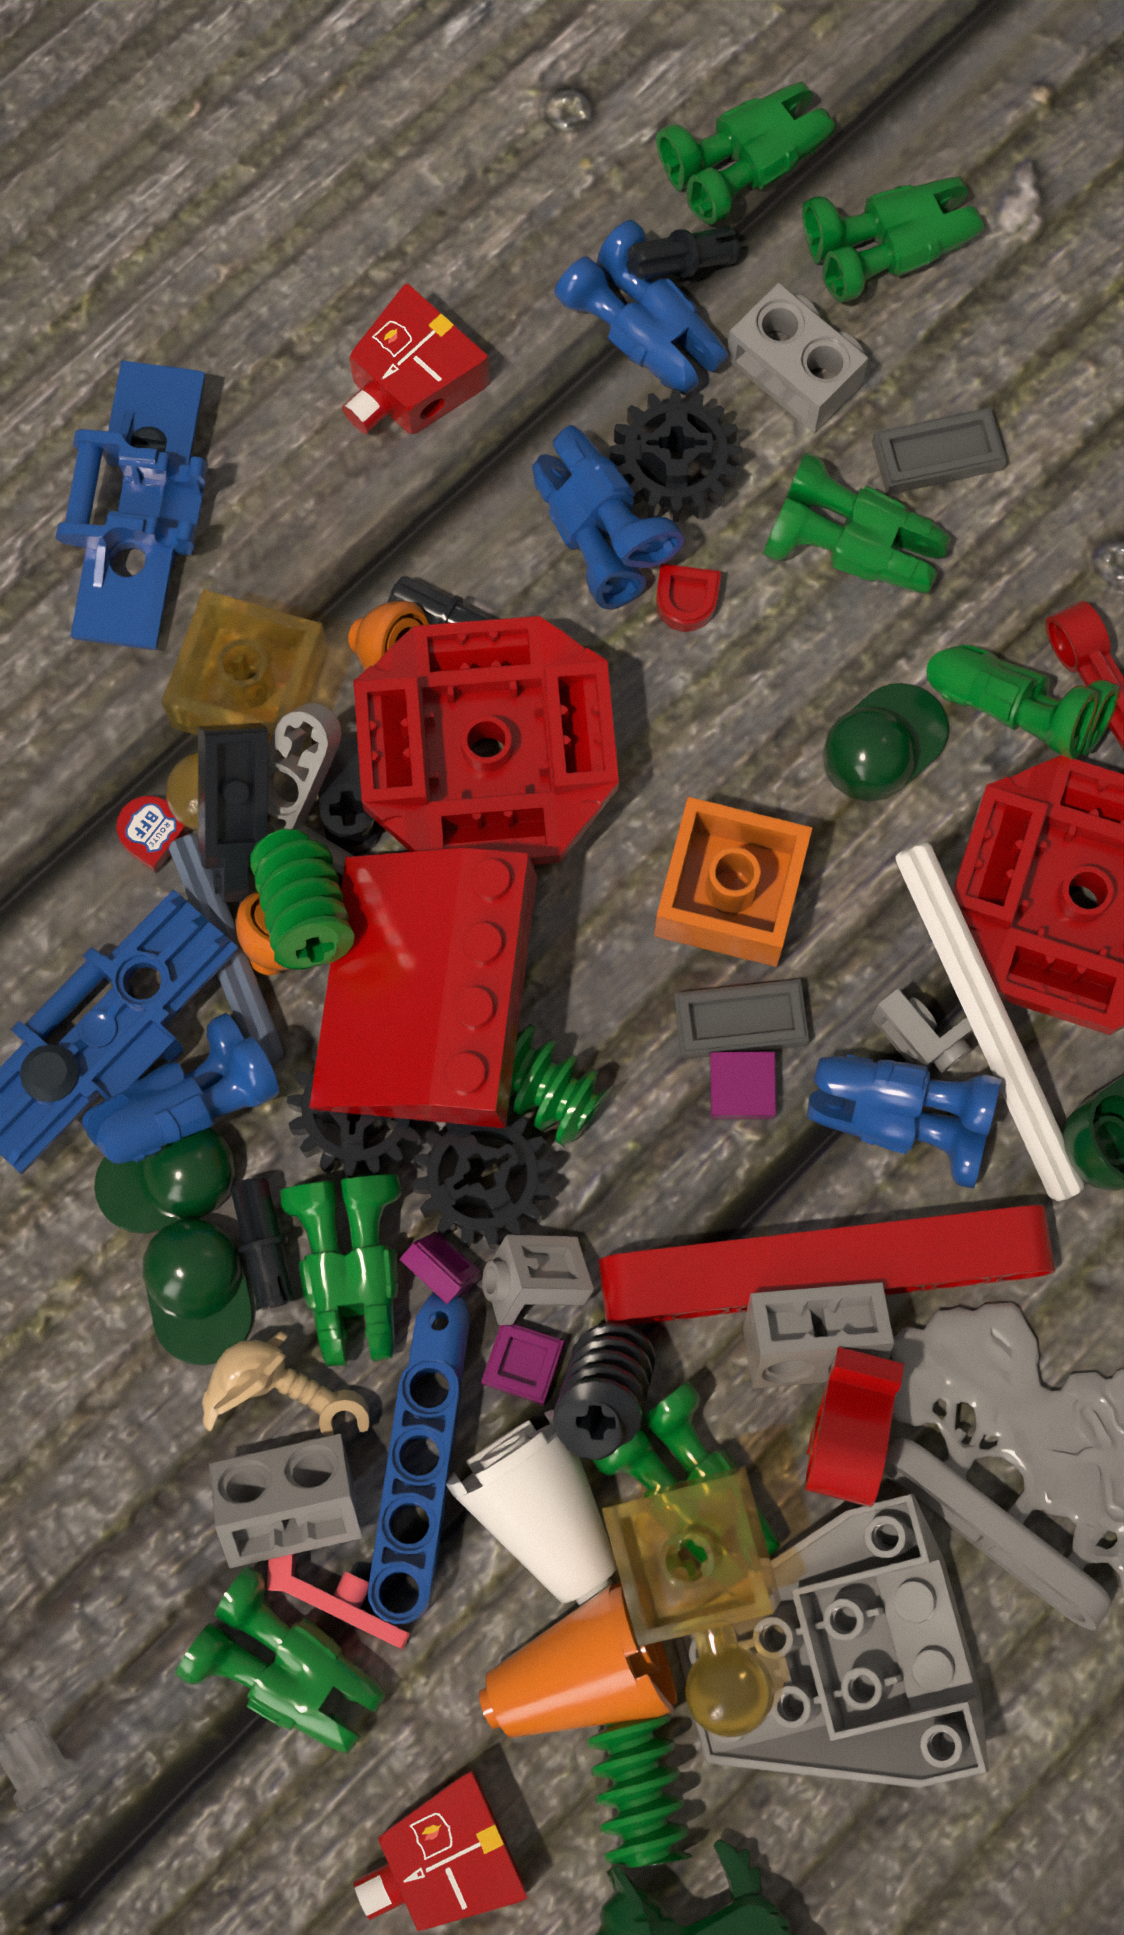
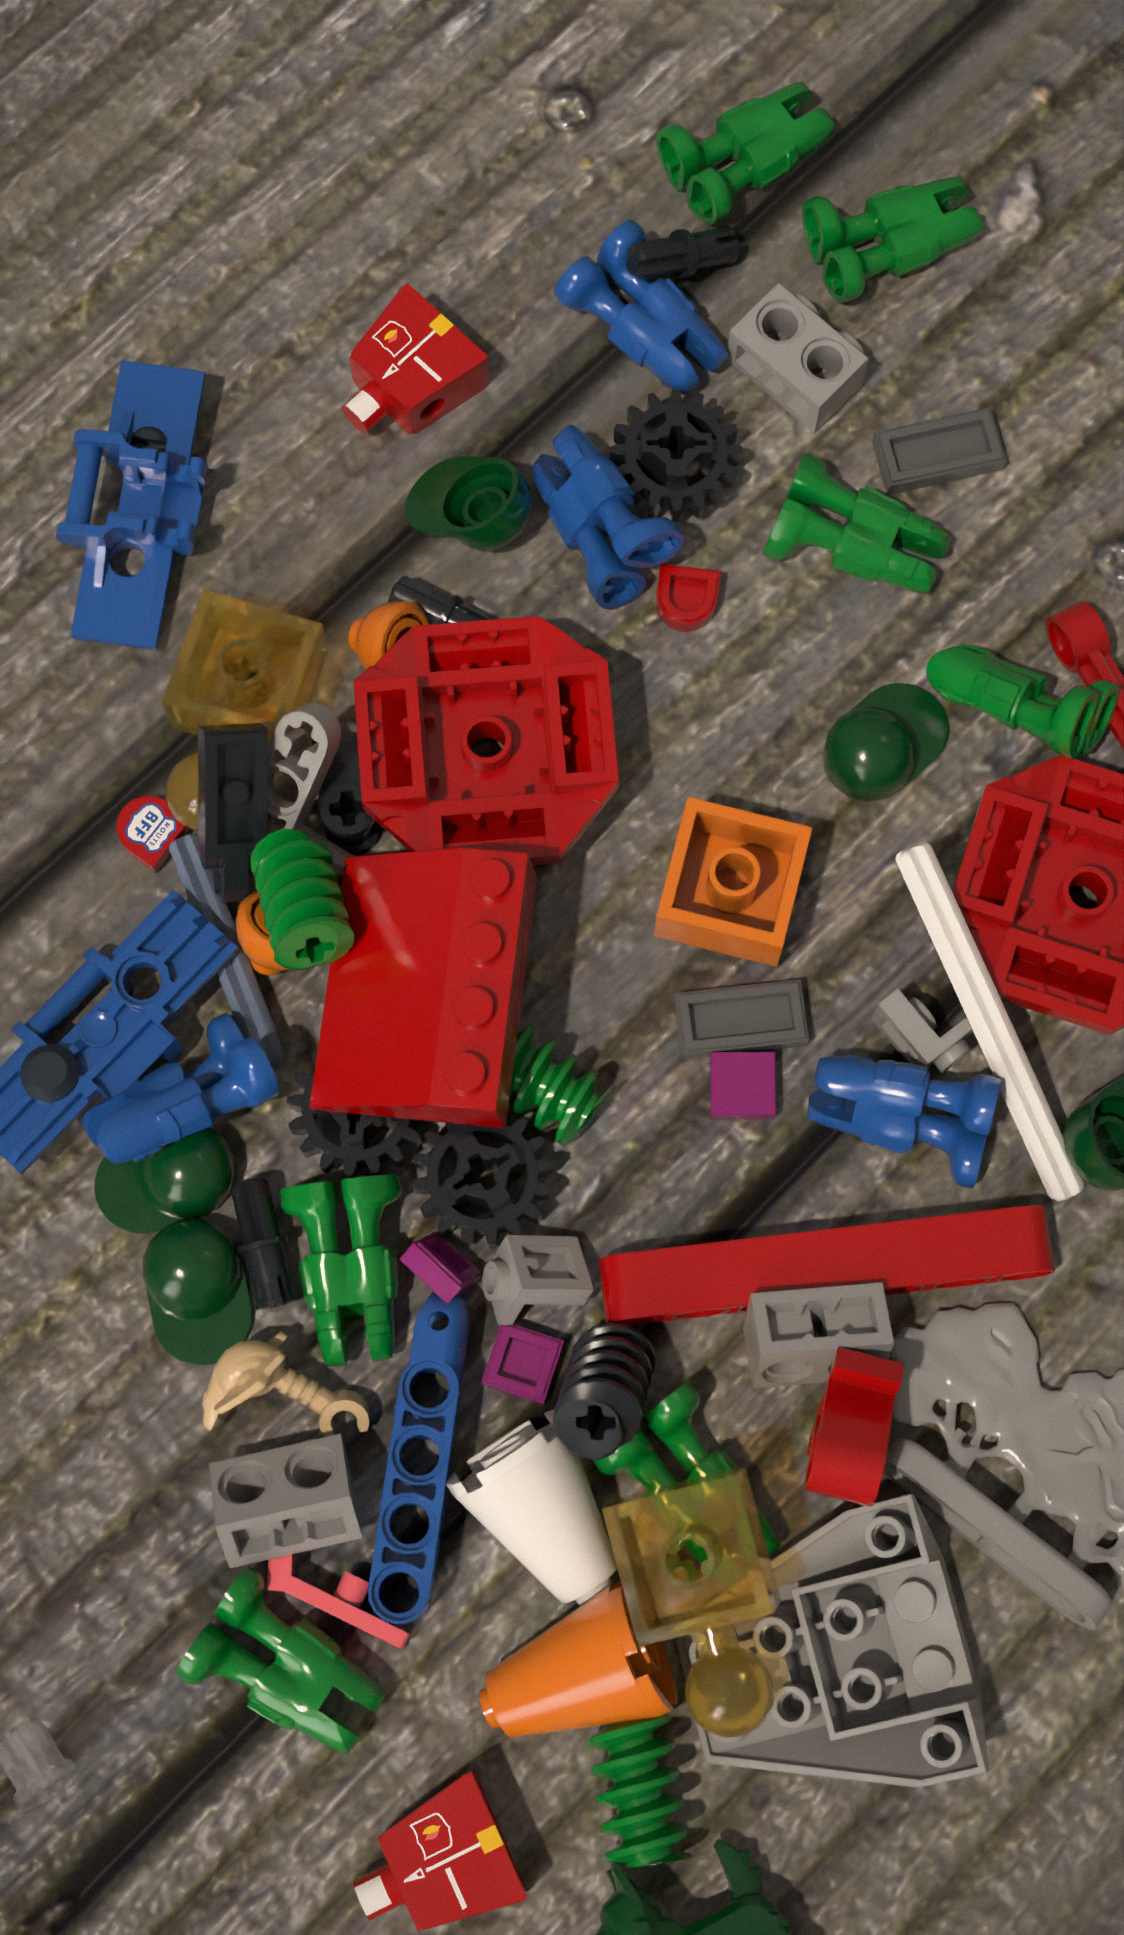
none -> dark green cap [405,456,533,552]

